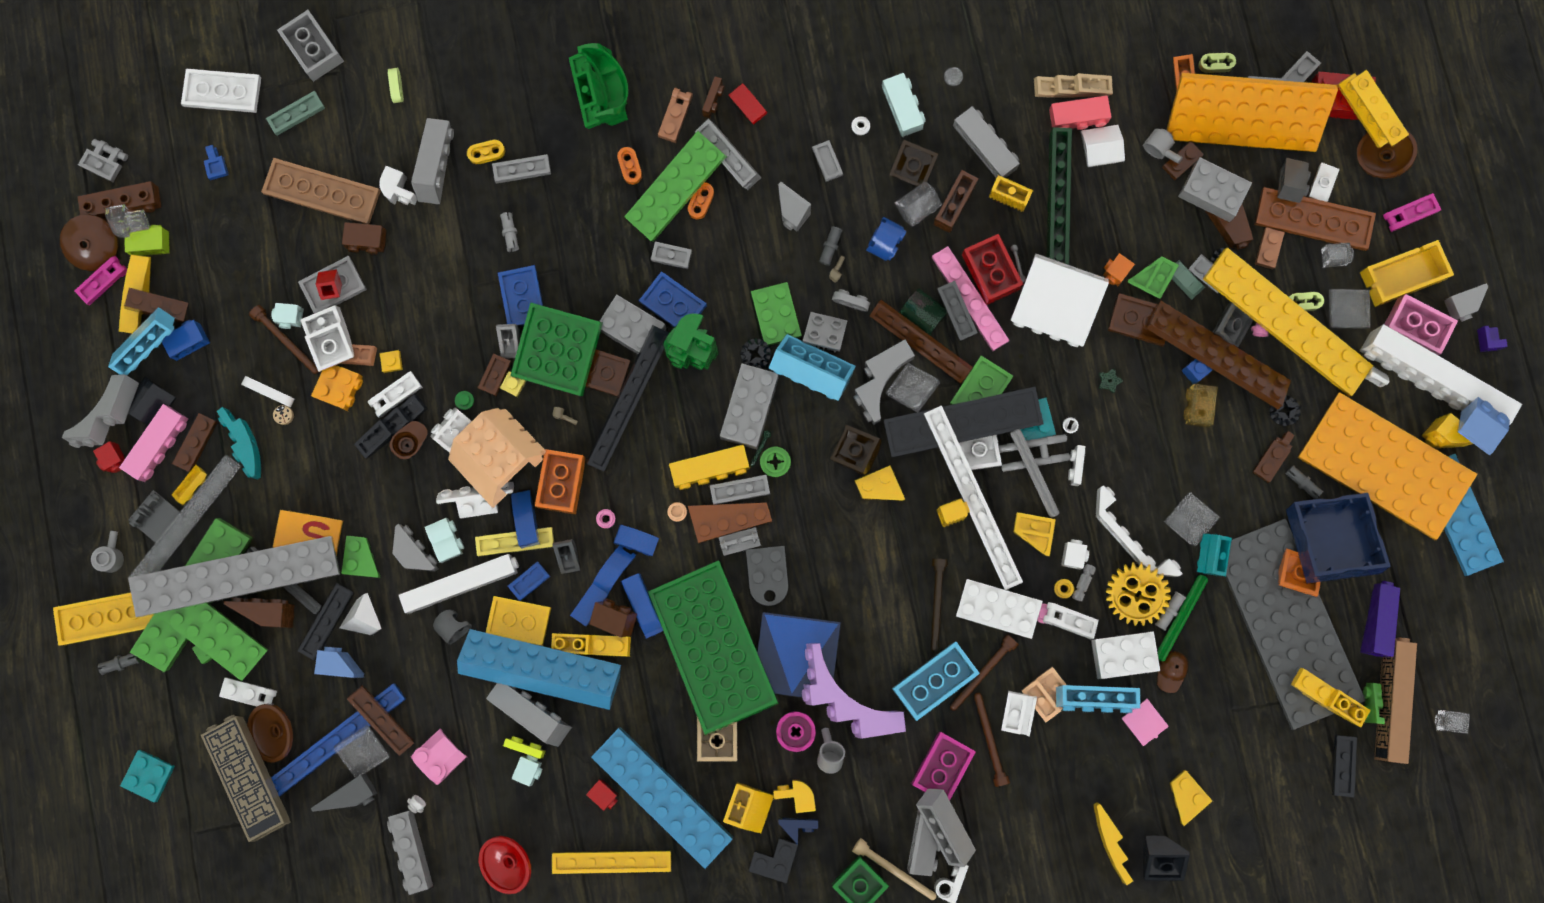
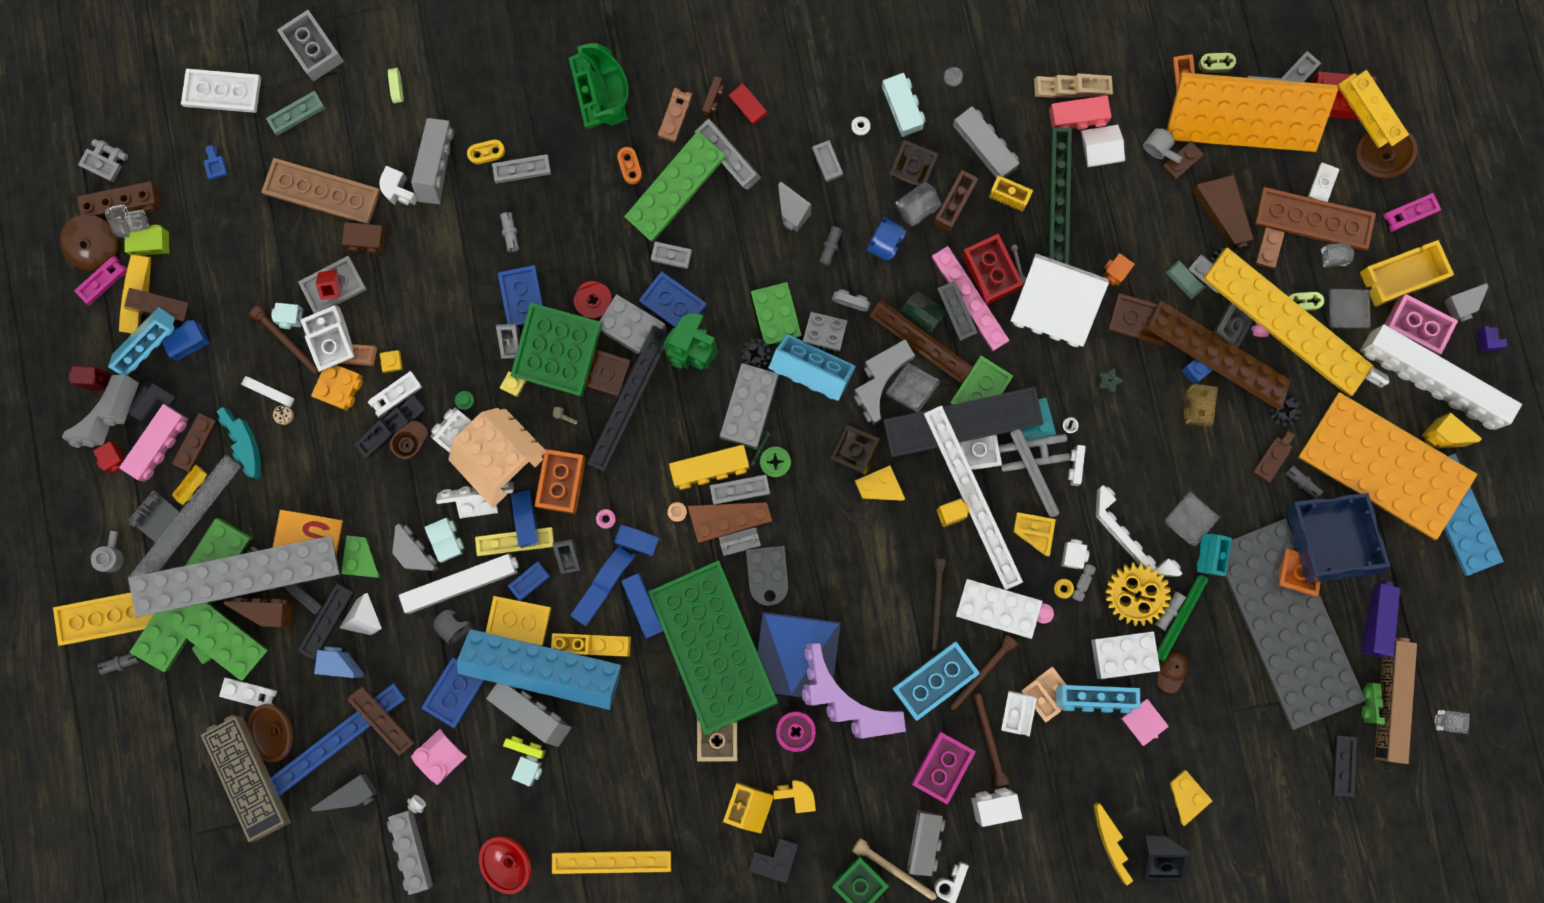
teal plate [120,750,175,803] -> none
clear plate [334,725,390,778] -> none
reddish brown plate [478,353,512,396] -> none
red brick [586,779,619,811] -> none
reddish brown brick [589,599,637,638] -> none
dark azure brick [591,727,733,868] -> none
orange plate [688,182,714,220] -> none
dark blue slope [778,818,818,844] -> none
light grey piece [817,728,845,774] -> none
dark tan hand [829,256,845,283] -> none
light grey brick [916,788,976,867] -> none
white plate [1043,602,1099,639] -> none
bright green wing [1128,256,1179,299] -> none
light grey brick [1178,157,1252,222] -> none
dark grey brick [1277,158,1311,203] -> none
yellow slope [1291,668,1371,727] -> none
medium blue slope [1458,397,1510,455] -> none
none -> dark red brick [69,365,111,391]
none -> blue plate [422,657,485,728]
none -> red plate [574,281,612,320]
none -> white brick [971,787,1022,827]

